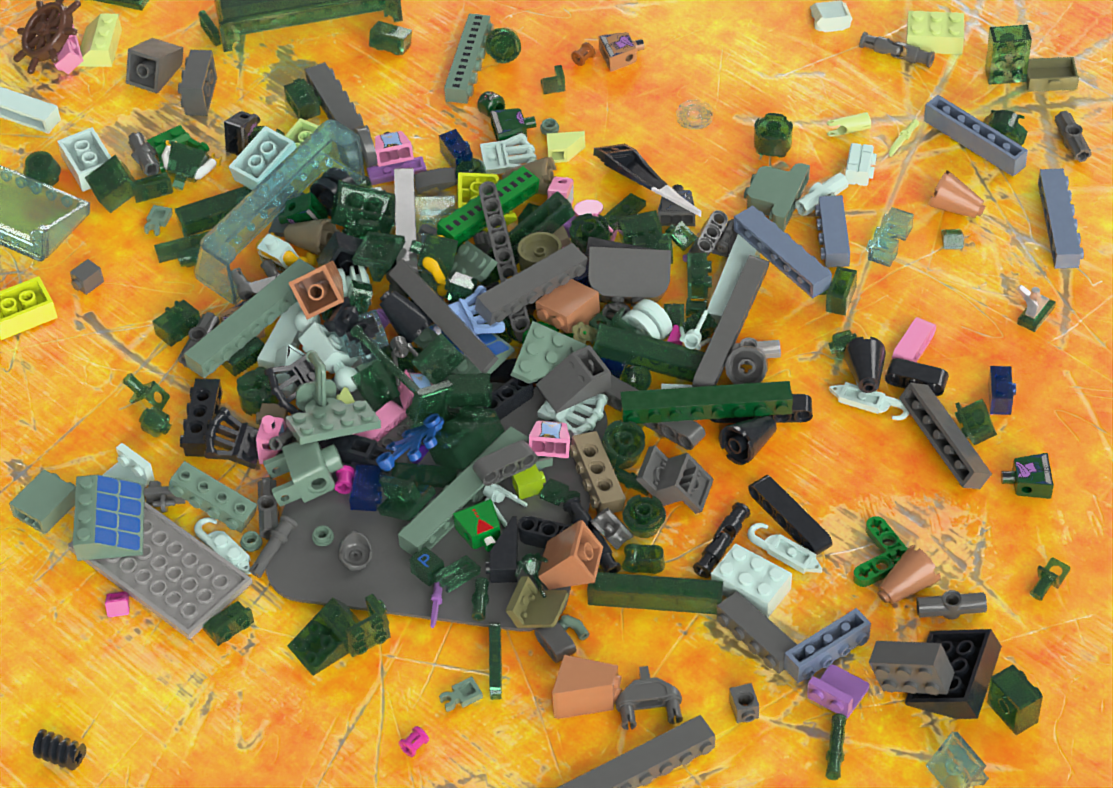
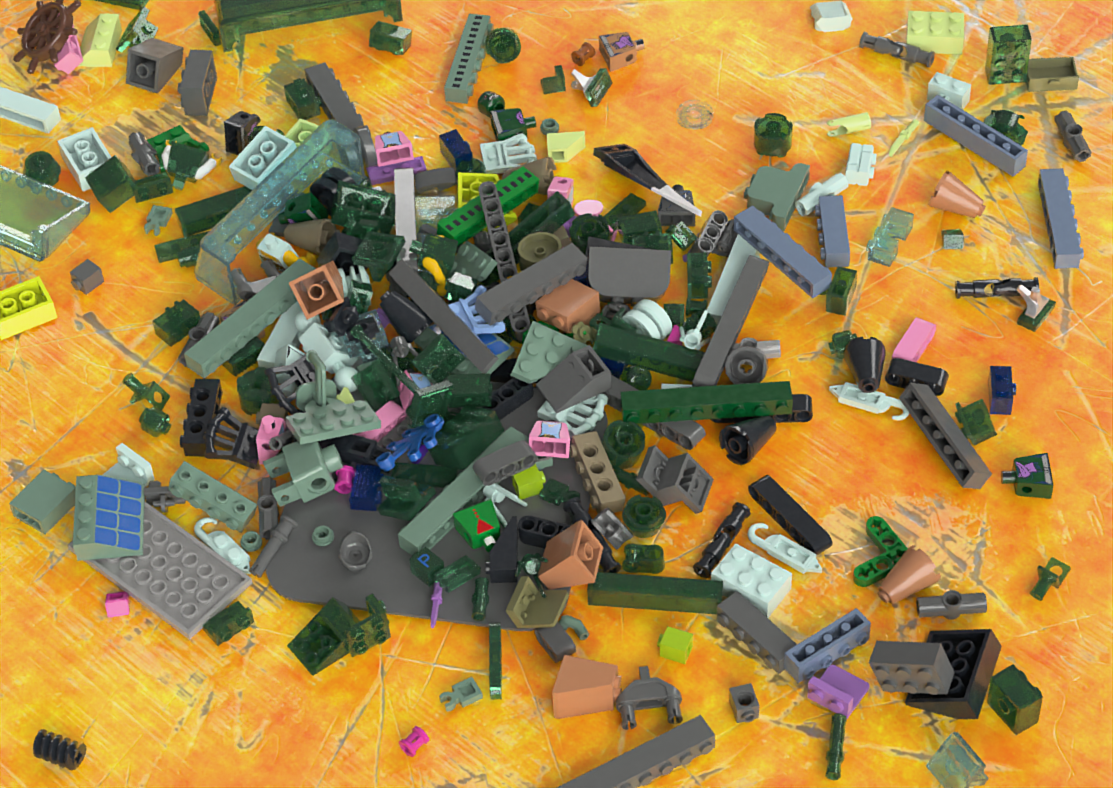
none -> clear green bracket [116,6,159,53]
none -> clear green piece [571,68,613,107]
none -> lime brick [657,626,693,664]
none -> light aqua brick [927,72,971,110]
none -> black piece [955,277,1039,299]

